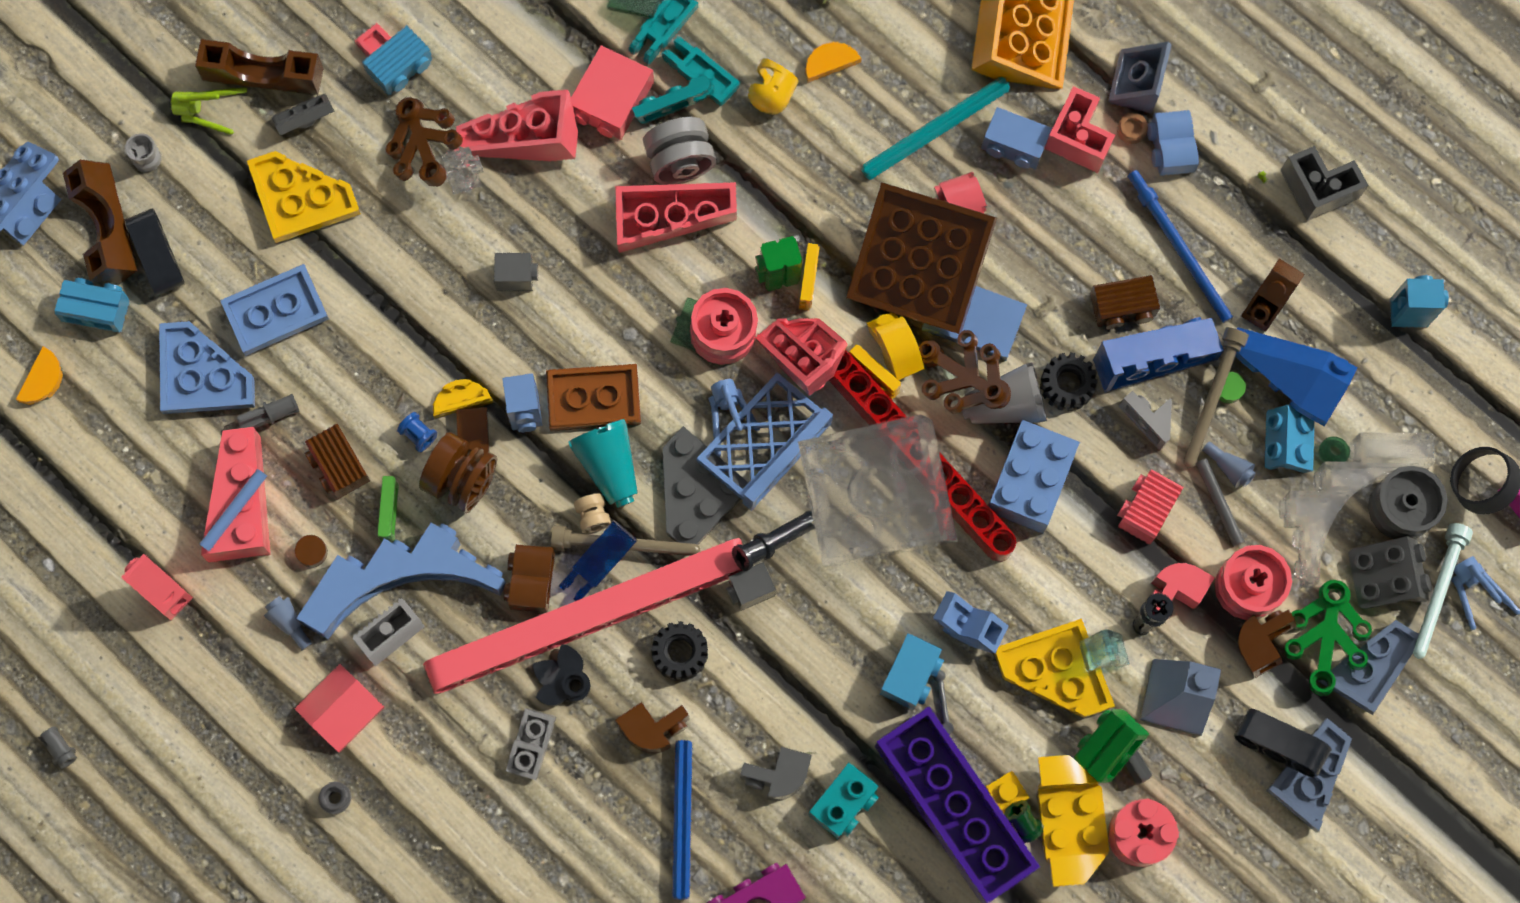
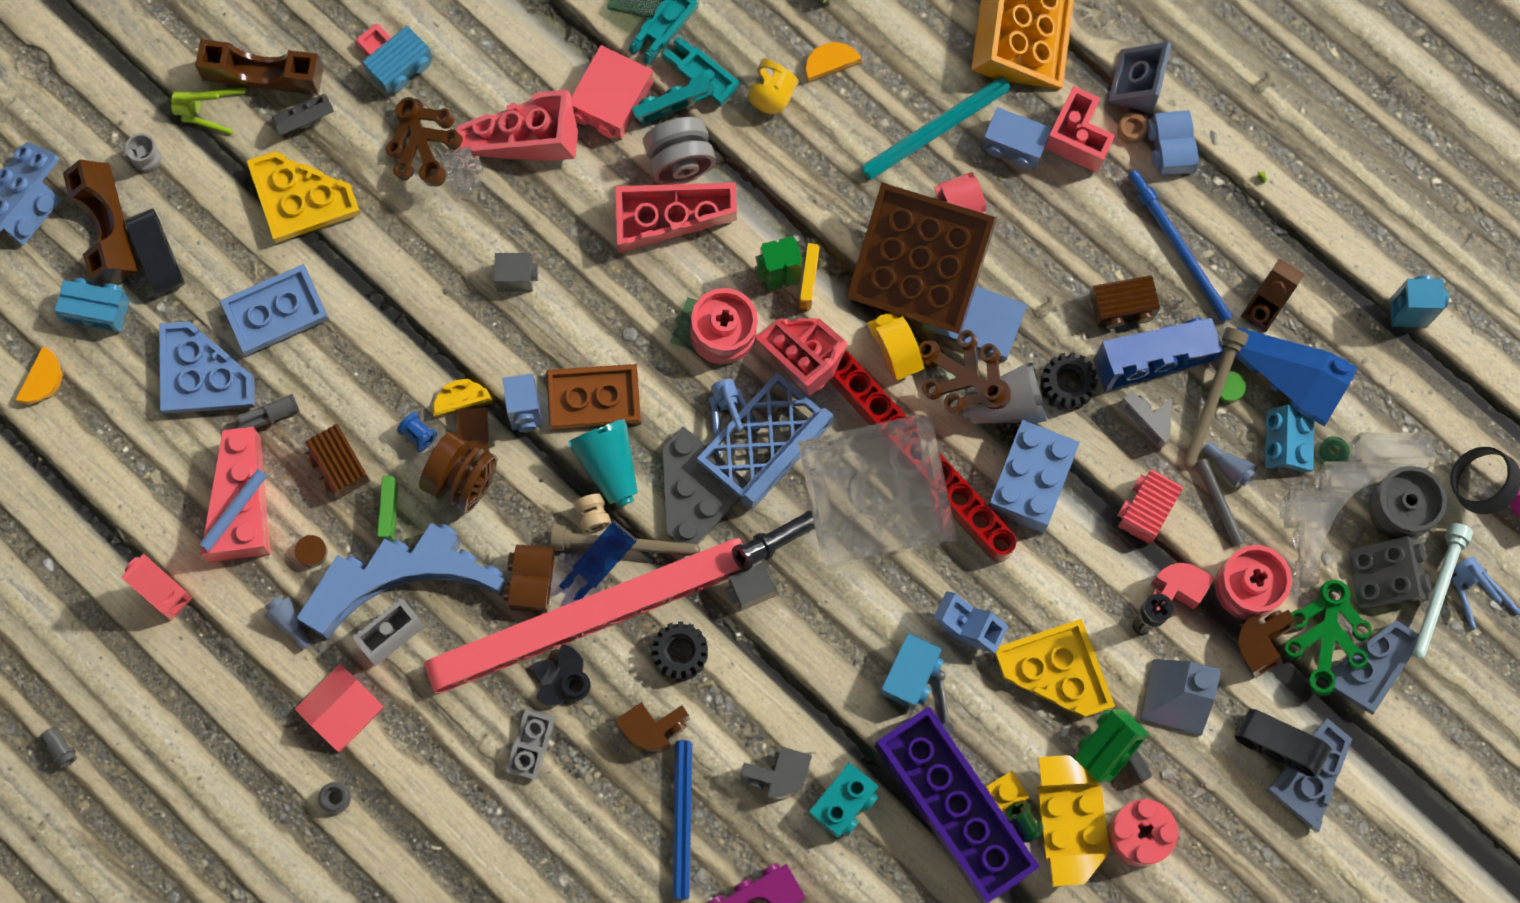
yellow tile [849,344,901,400] -> none
clear light blue slope [1079,629,1130,672] -> none
dark grey brick [1280,146,1369,221] -> none

